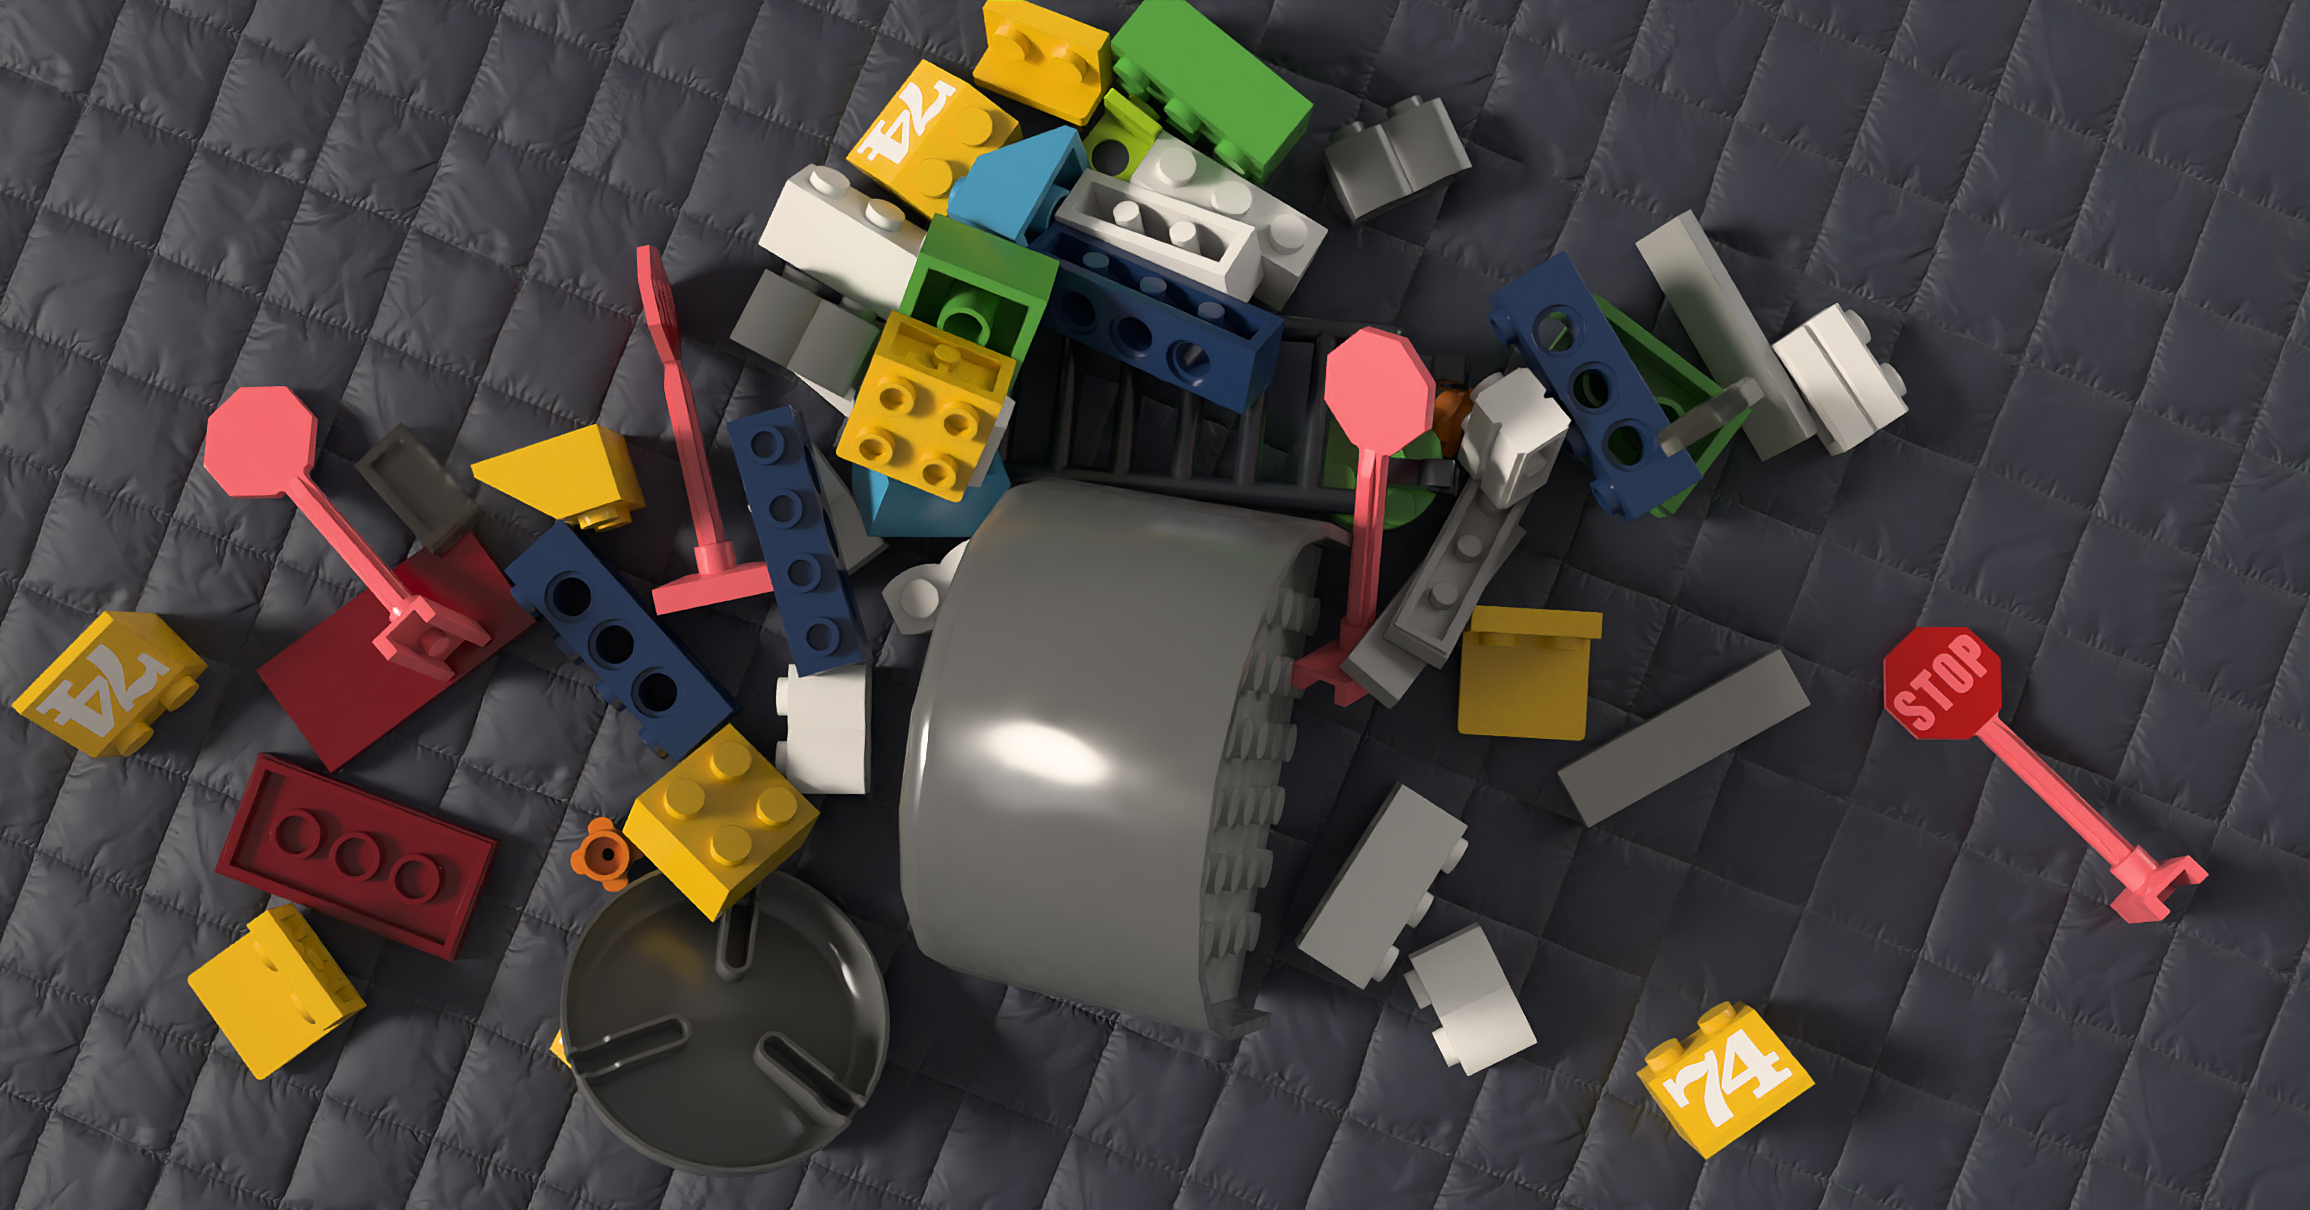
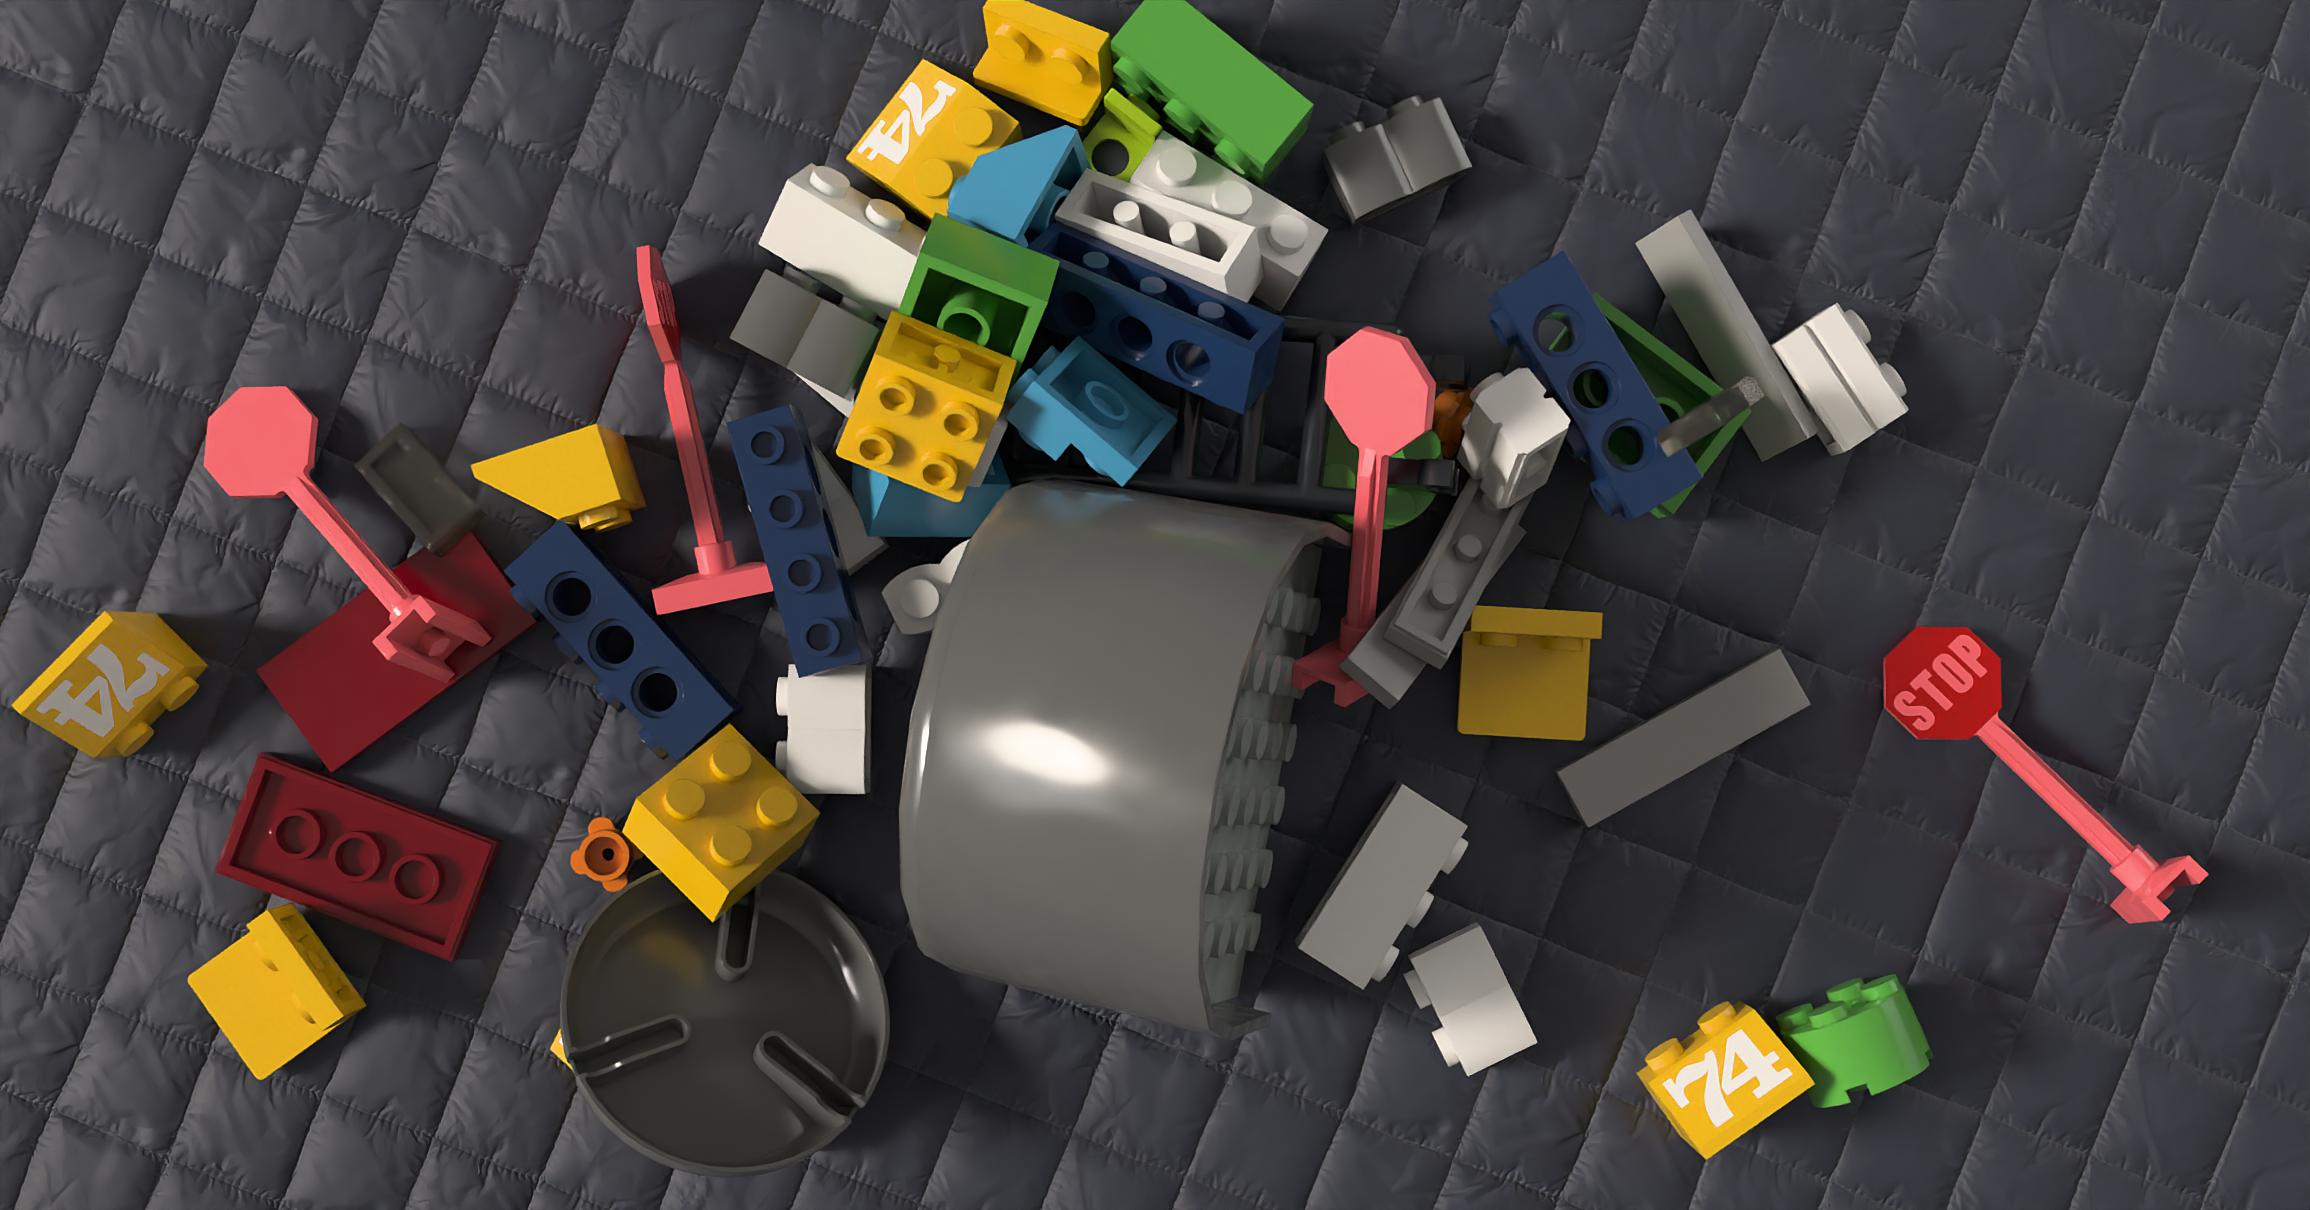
none -> dark azure plate [1004,335,1178,487]
none -> bright green brick [1776,974,1934,1108]

